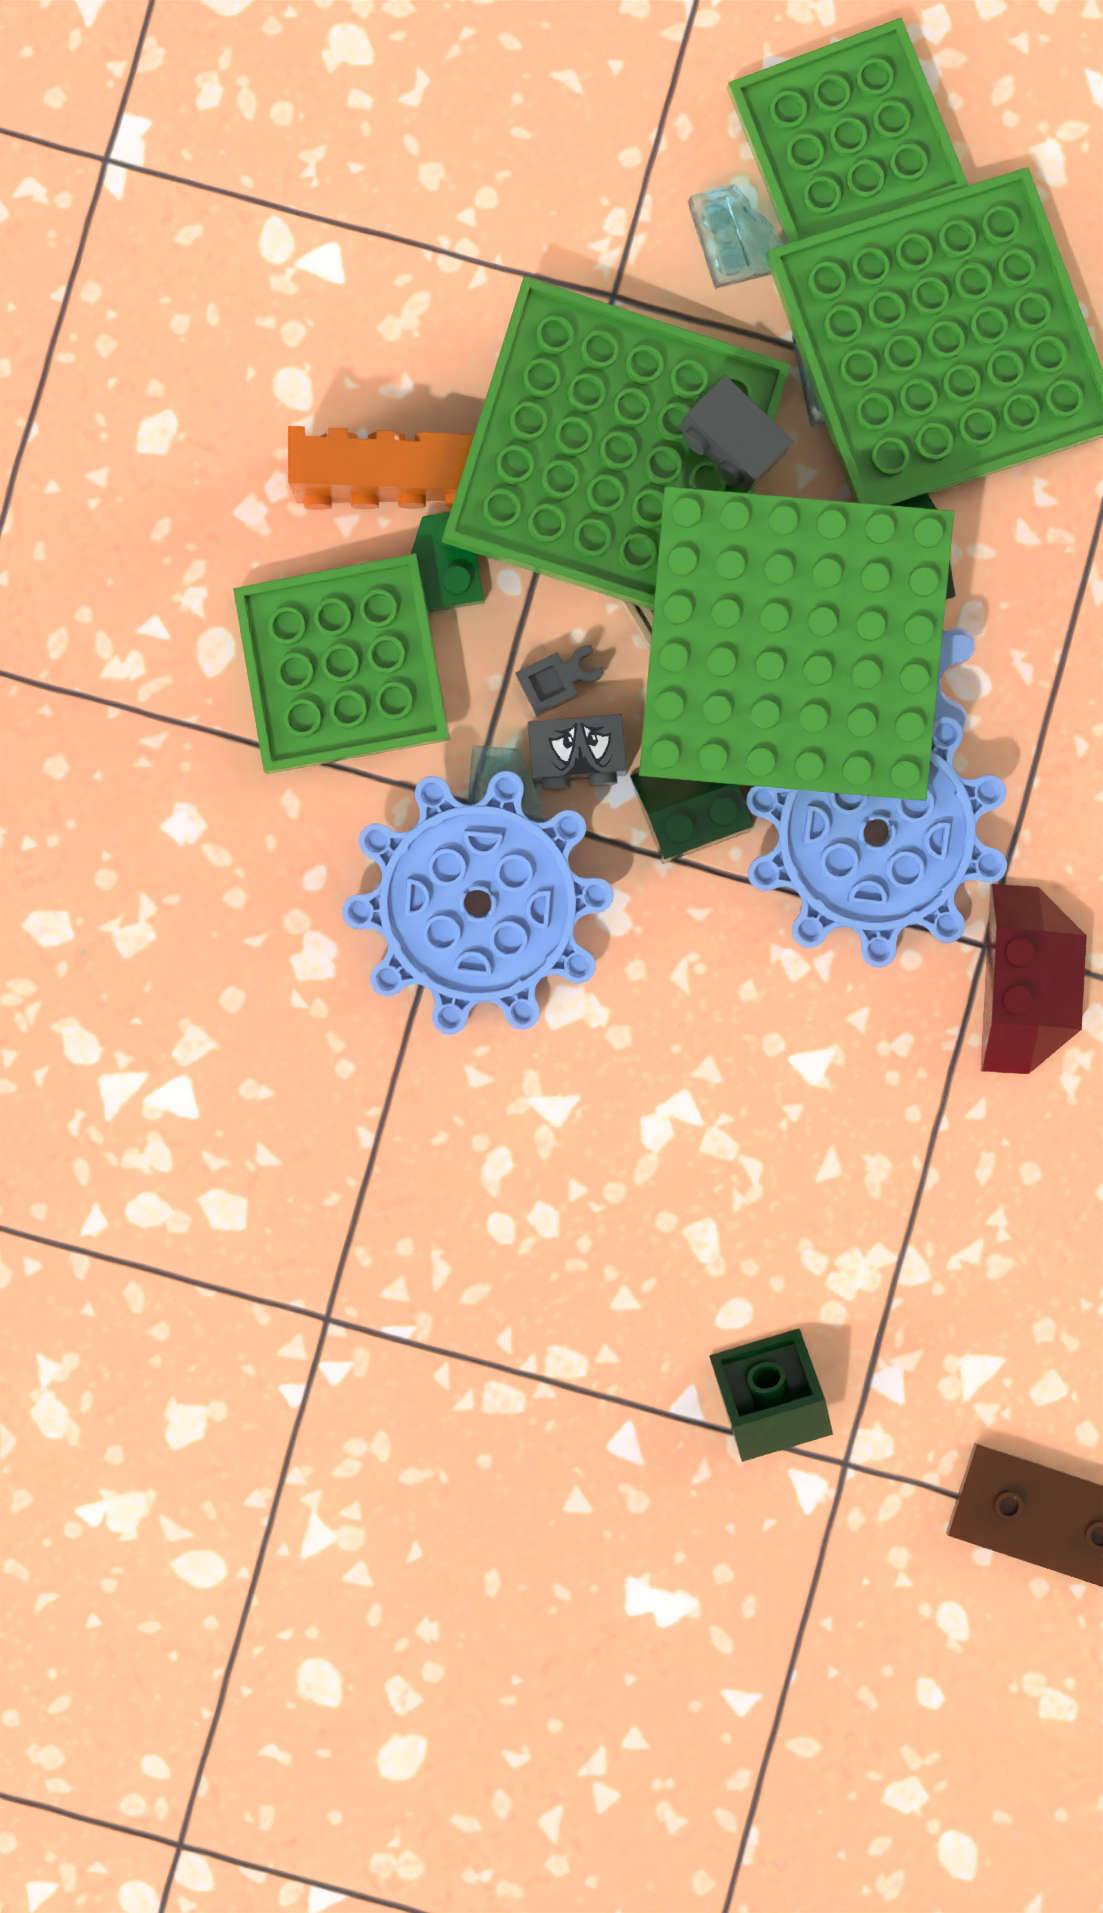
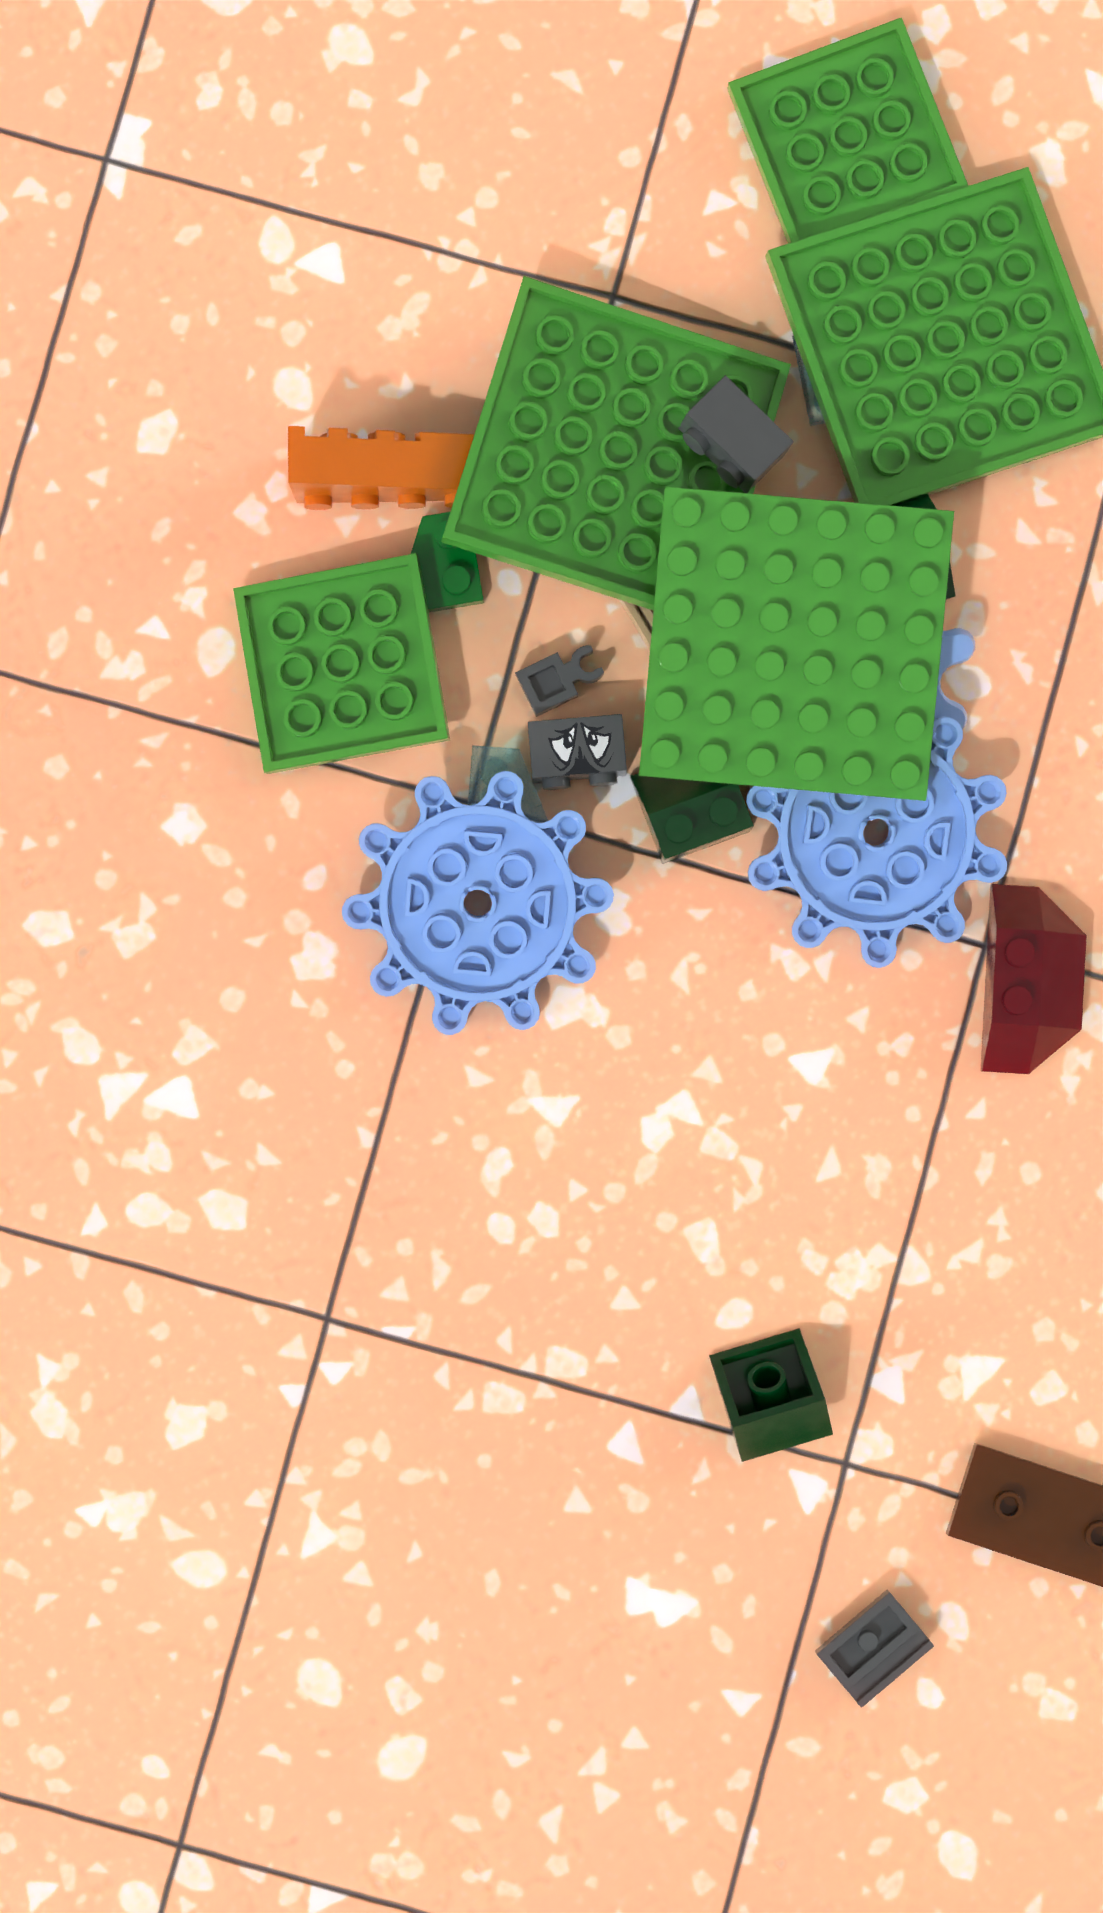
clear light blue wing [687,184,784,289] -> none
none -> dark grey plate [815,1589,934,1708]

